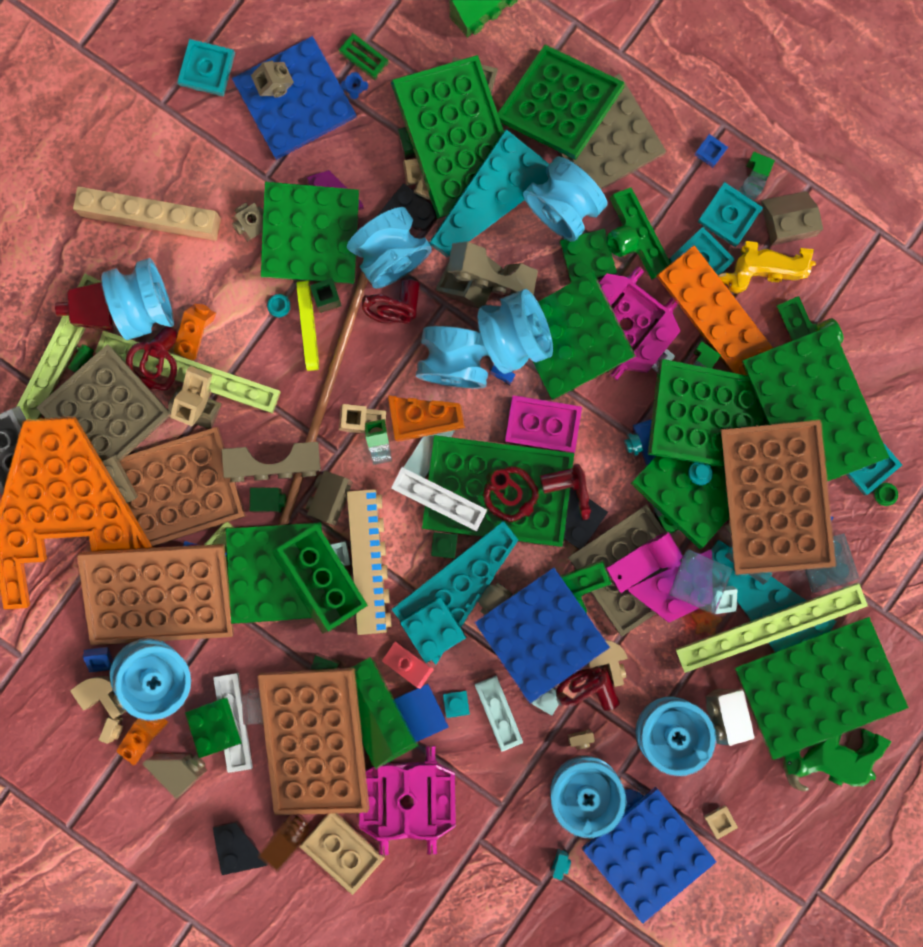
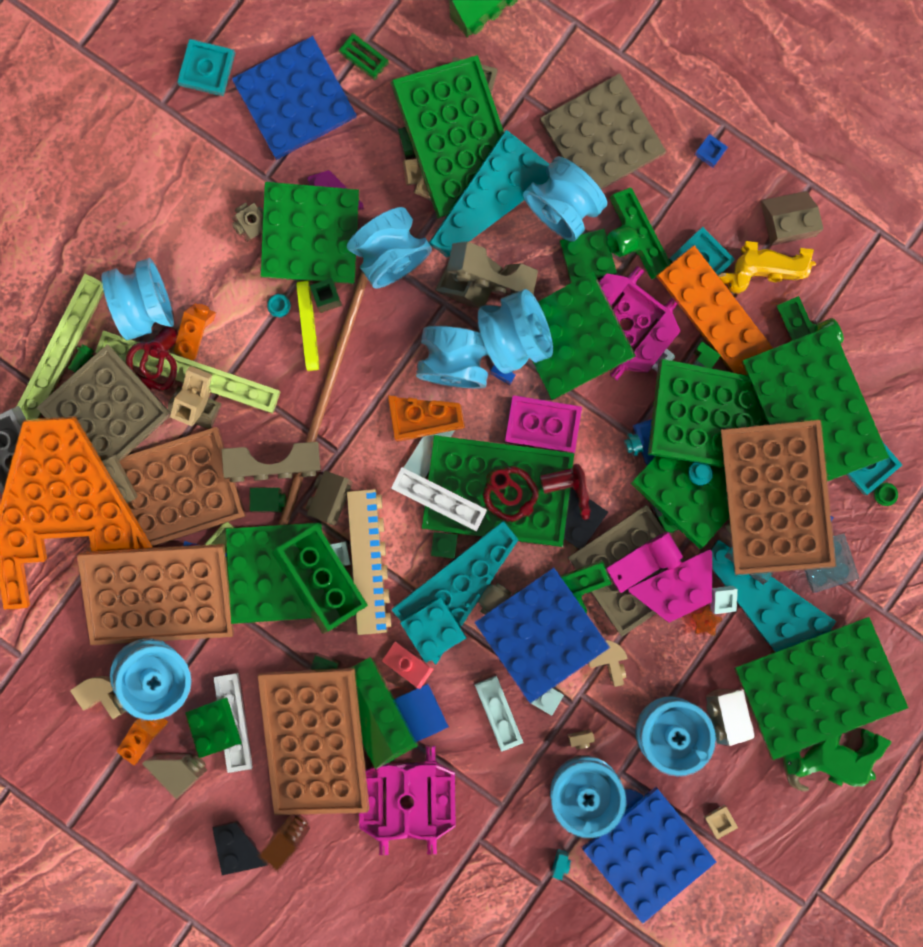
dark red torso [55,282,113,330] -> none
tan brick [73,187,221,241] -> none
blue plate [83,647,113,673] -> none
tan plate [99,716,123,744] -> none
clear brick [242,688,263,725] -> none
dark tan brick [251,61,294,97] -> none
tan tile [299,813,385,895] -> none
tan brick [339,404,386,433] -> none
blue plate [341,72,368,99] -> none
dark red piece [361,280,420,324] -> none
leg [365,419,392,465] -> none
black wing [376,183,437,231] -> none
teal plate [443,690,470,718] -> none
green plate [498,45,624,160] -> none
dark red piece [556,667,620,711] -> none
clear light blue plate [669,550,733,614] -> none
yellowish green plate [675,583,868,673] -> none
teal plate [698,182,763,248] -> none
leg [739,151,775,201] -> none

